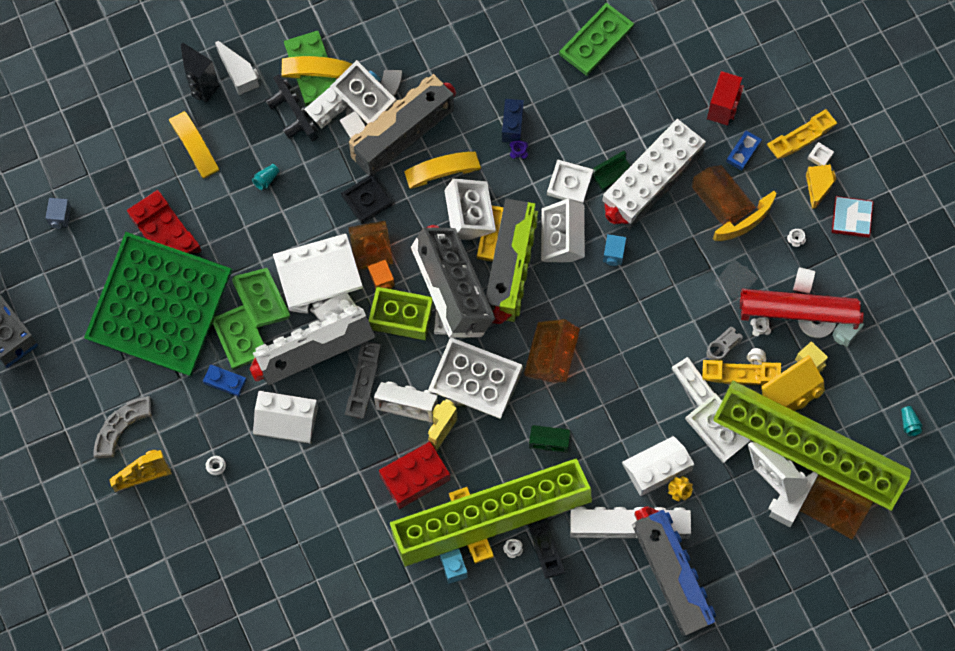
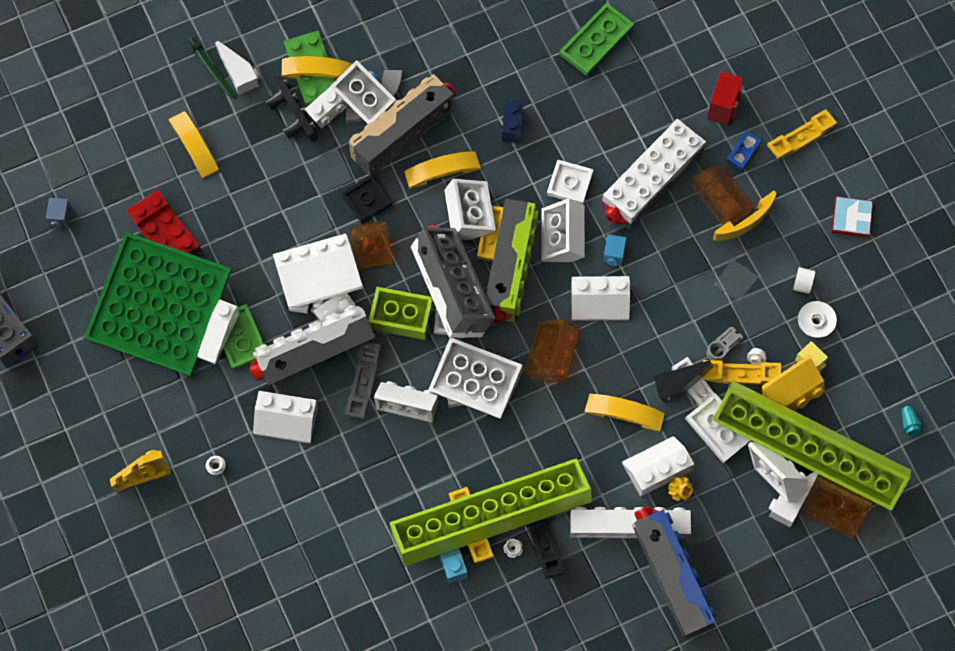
light grey tile [94,396,152,459] -> none
black slope [181,43,220,103] -> none
blue piece [203,364,246,397] -> none
bright green plate [232,268,290,328] -> none
teal cone [252,164,280,190] -> none
white brick [340,111,365,139] -> none
orange brick [368,260,395,289] -> none
red brick [379,442,450,509] -> none
light yellow plate [428,399,457,451] -> none
dark purple plate [510,141,528,159] -> none
dark green panel [529,425,570,453] -> none
dark green panel [592,150,631,192] -> none
red cylinder [740,289,864,330] -> none
white plate [750,317,771,337] -> none
white plate [787,229,806,247] -> none
yellow slope [806,165,836,209] -> none
white plate [808,142,834,166] -> none
light aqua brick [832,323,864,347] -> none
none -> dark green sword [189,37,237,98]
none -> white slope [197,299,239,364]
none -> white slope [571,276,630,321]
none -> yellow slope [585,394,665,432]
none -> black slope [654,360,714,403]

